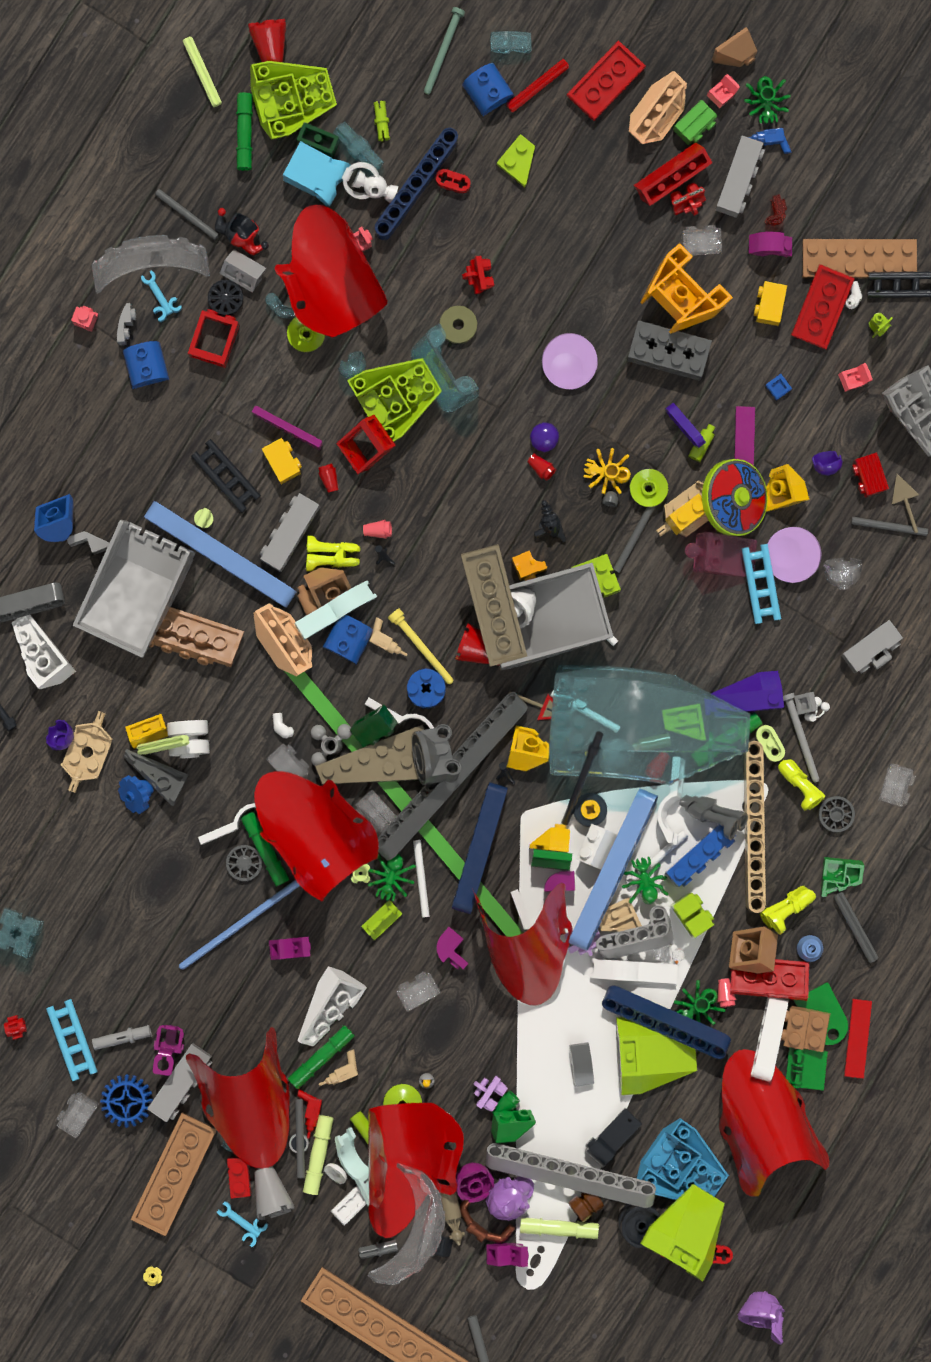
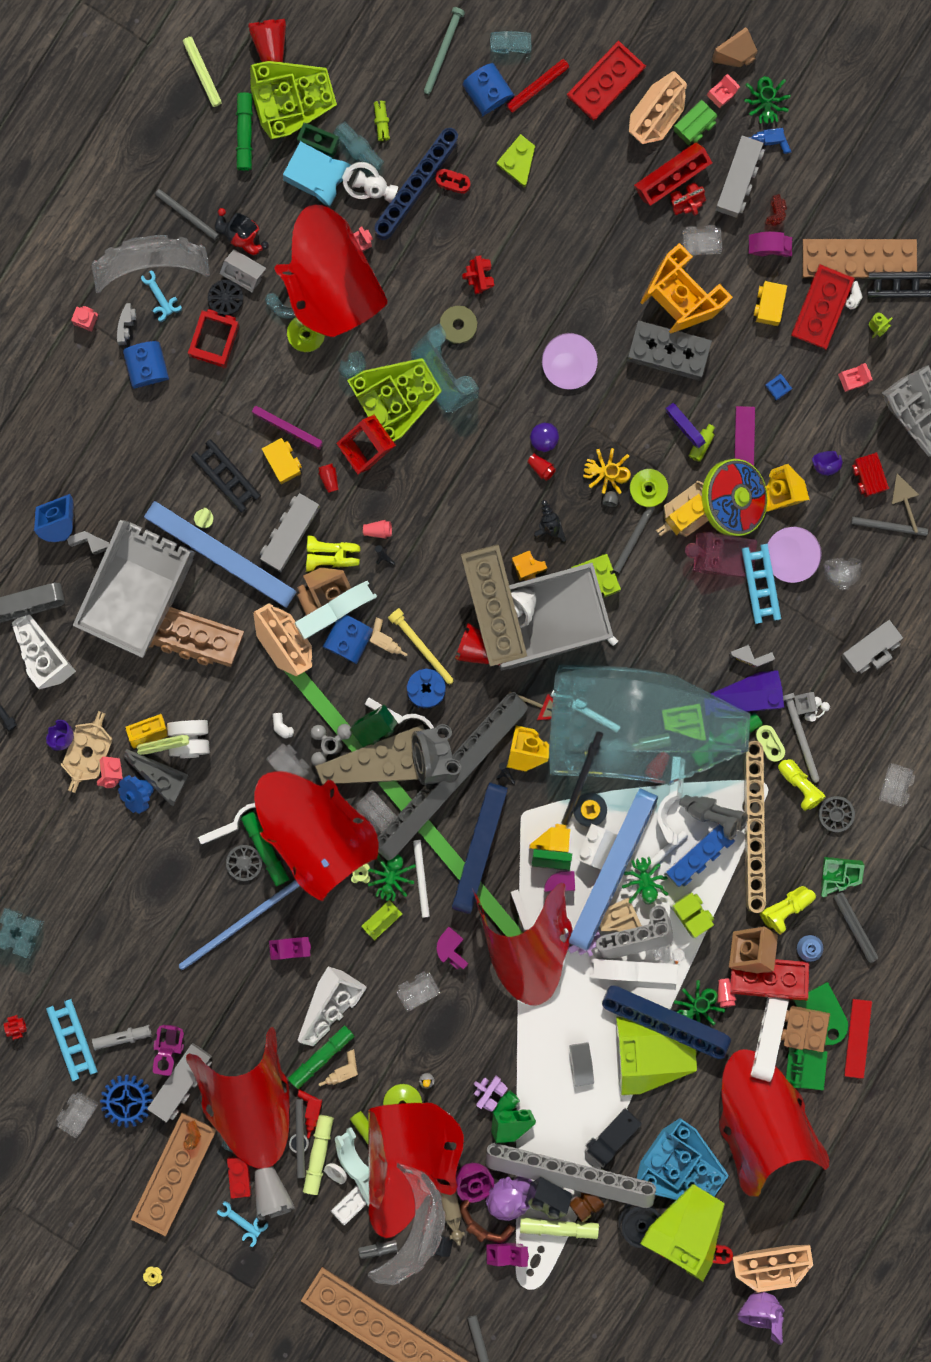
none -> coral bracket [97,756,123,788]
none -> clear orange arm [183,1120,201,1150]
none -> black brick [525,1177,573,1220]
none -> light grey slope [729,645,775,668]
none -> light nougat wedge [733,1245,813,1292]

